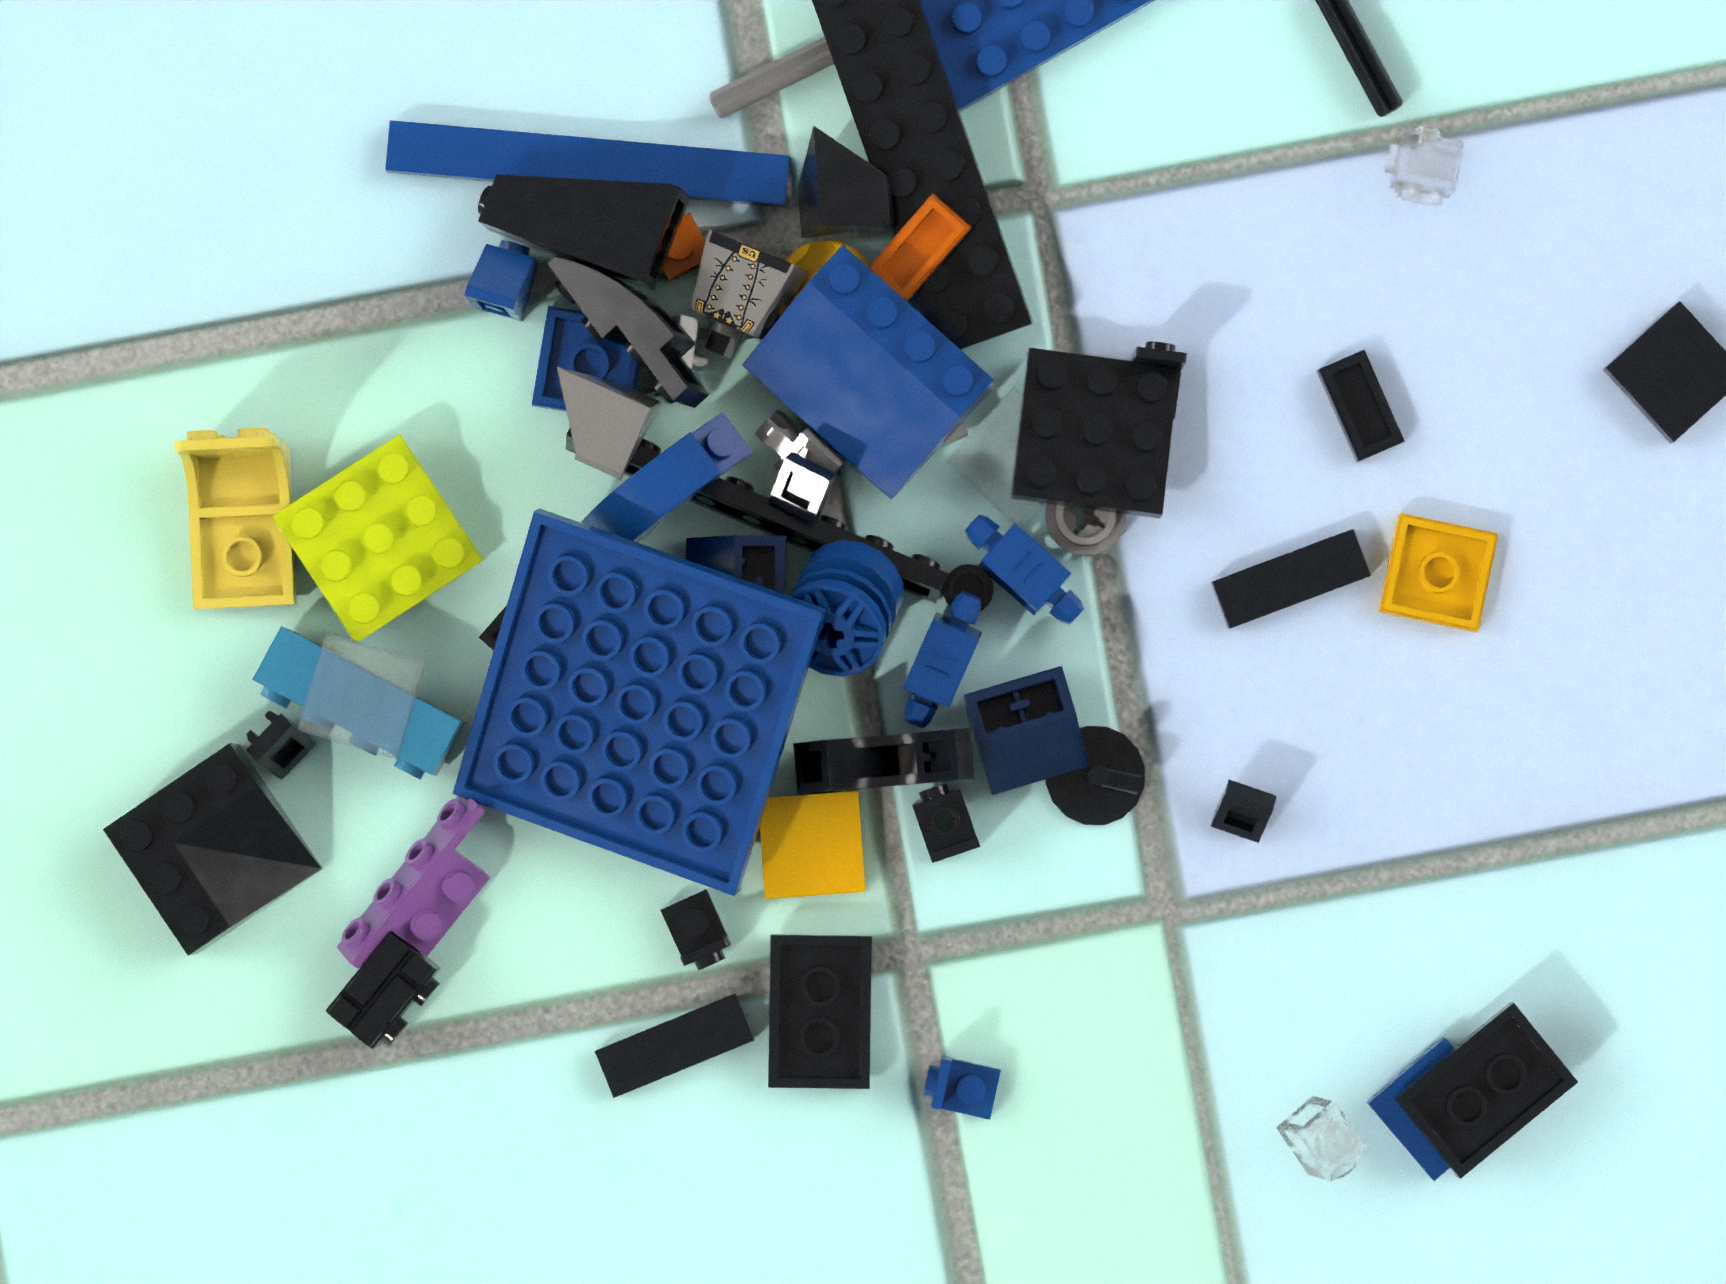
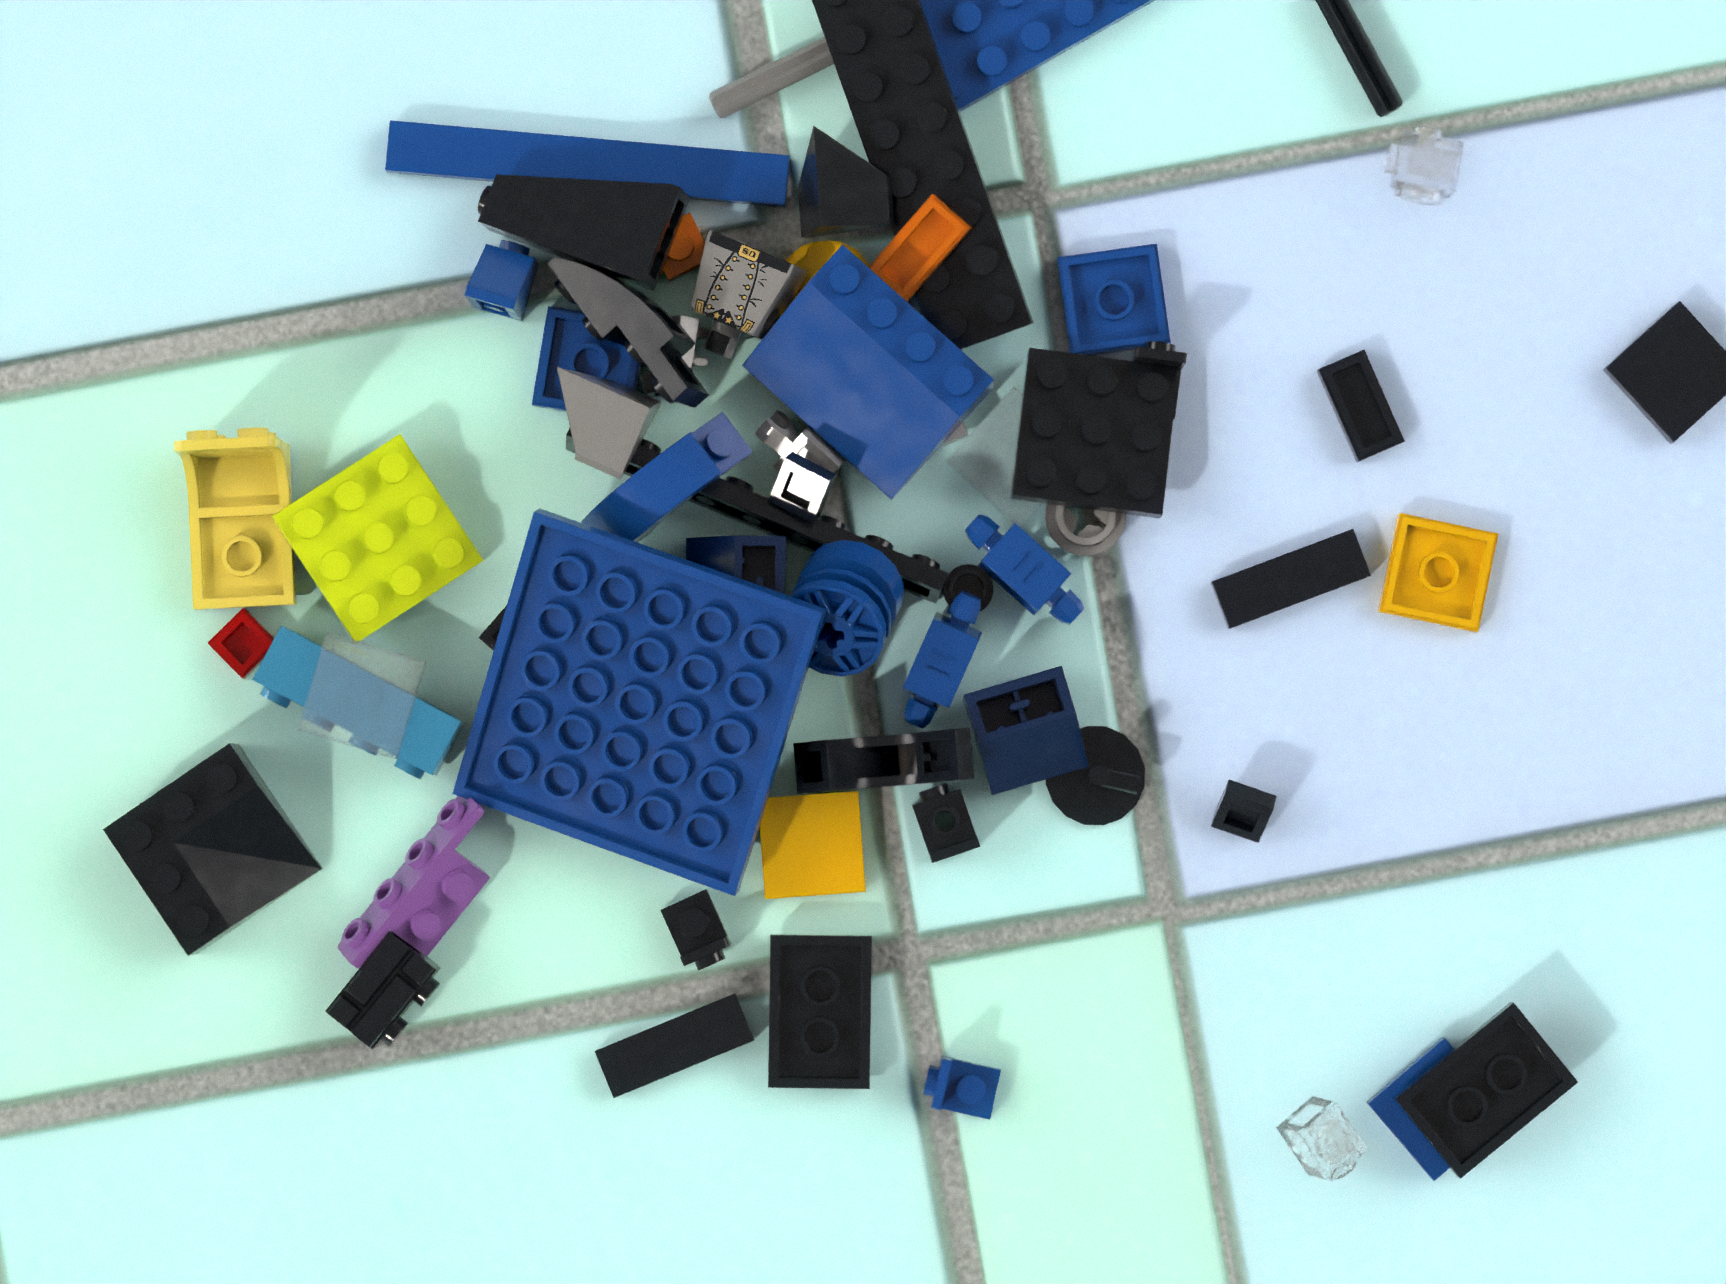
black tile [246,711,317,780] -> none
none -> red tile [208,608,274,679]
none -> blue tile [1057,244,1171,355]

